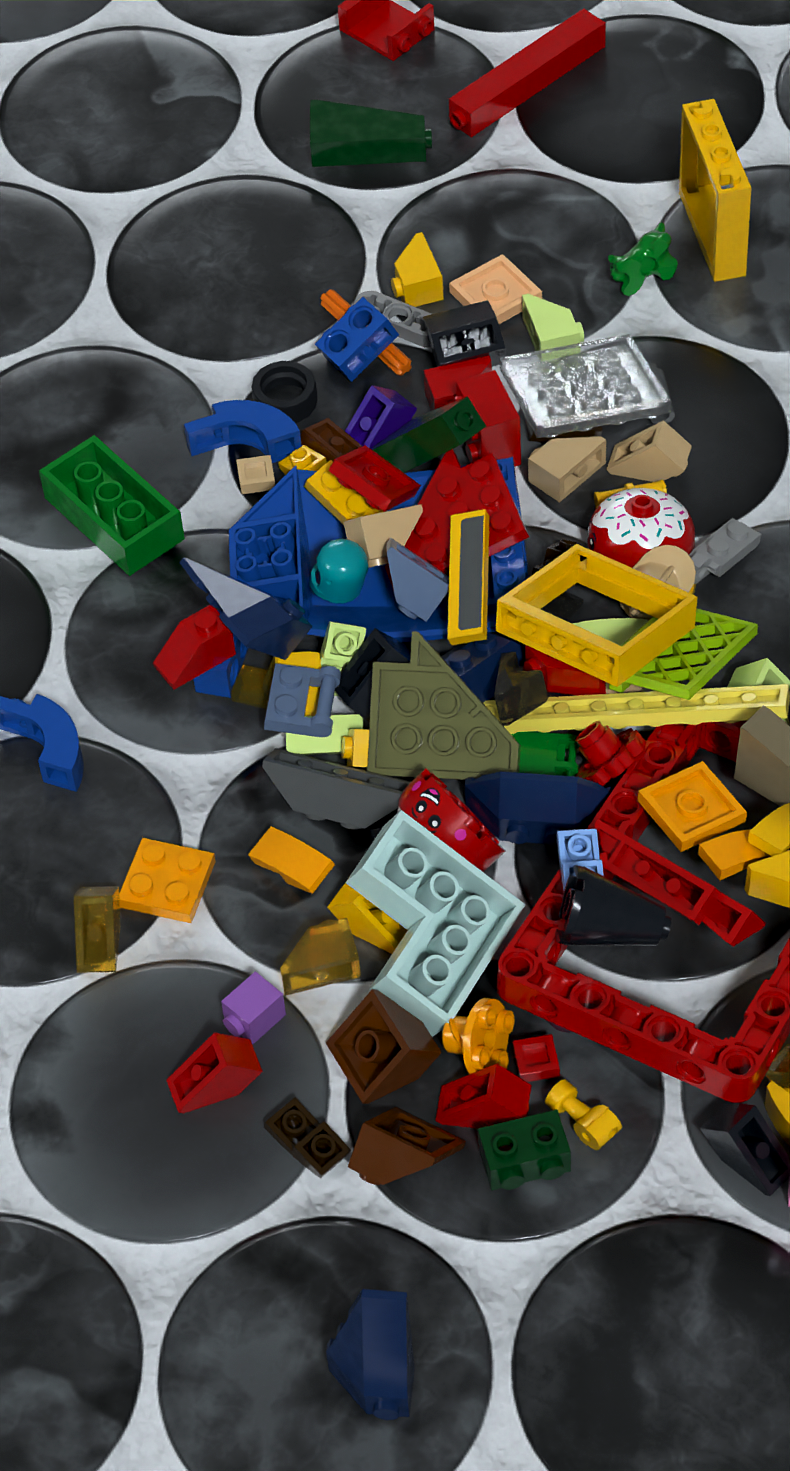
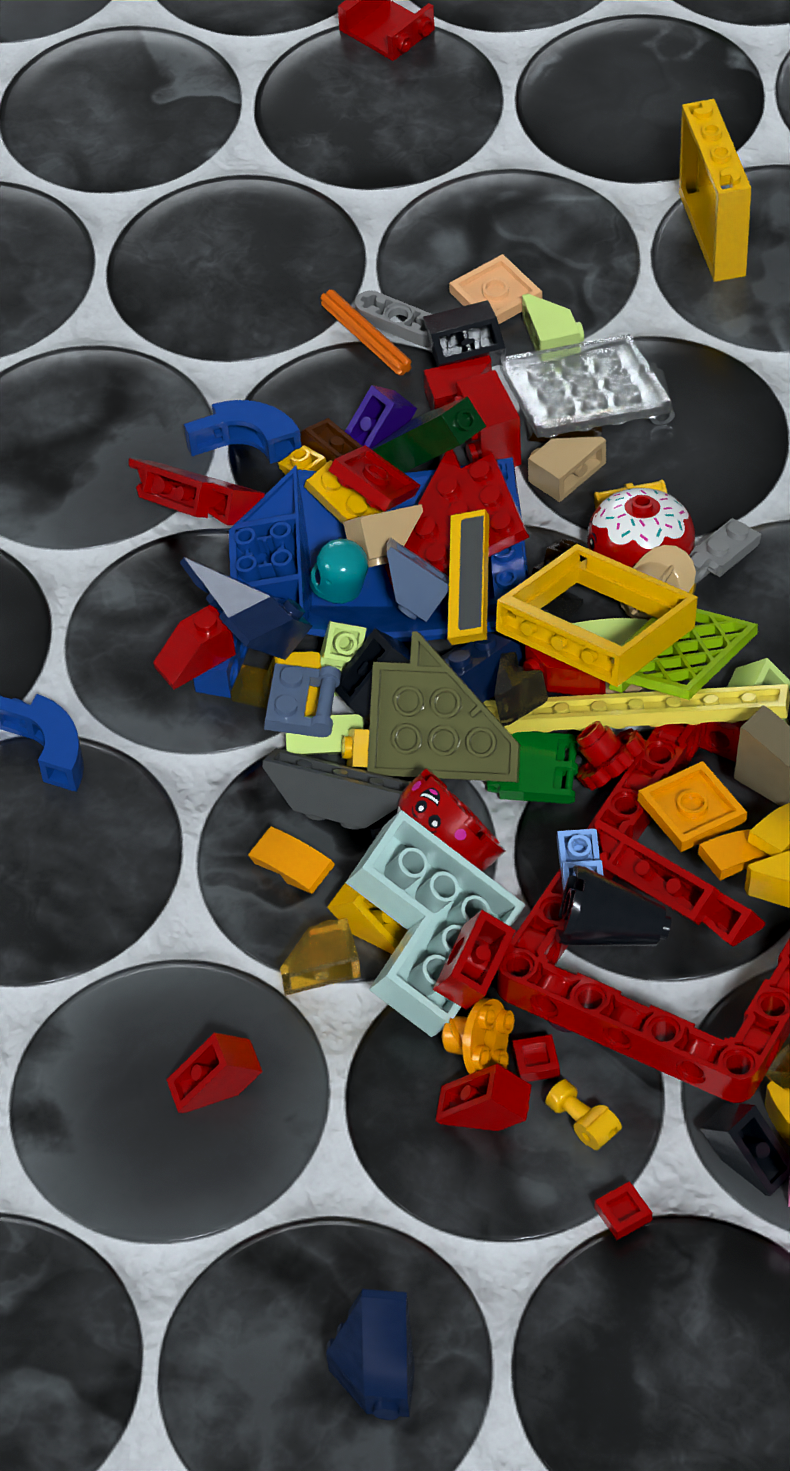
green brick [39,435,185,576] -> none
clear yellow slope [74,886,120,973] -> none
light orange plate [117,838,216,923] -> none
medium lavender brick [221,971,286,1045] -> none
tan plate [236,455,275,494] -> none
black tyre [251,361,318,423] -> none
dark brown slope [264,1097,352,1178] -> none
dark green slope [310,100,432,167] -> none
blue brick [315,297,399,382] -> none
reddish brown slope [326,989,442,1104] -> none
reddish brown slope [348,1107,466,1185] -> none
yellow slope [391,232,444,307] -> none
red brick [449,8,606,138] -> none
dark blue wedge [465,771,614,847] -> none
dark green brick [478,1109,571,1191] -> none
tan slope [607,420,692,482] -> none
green animal [608,222,678,296] -> none
none -> red wedge [129,458,265,526]
none -> red brick [433,910,516,1010]
none -> red plate [594,1181,653,1240]

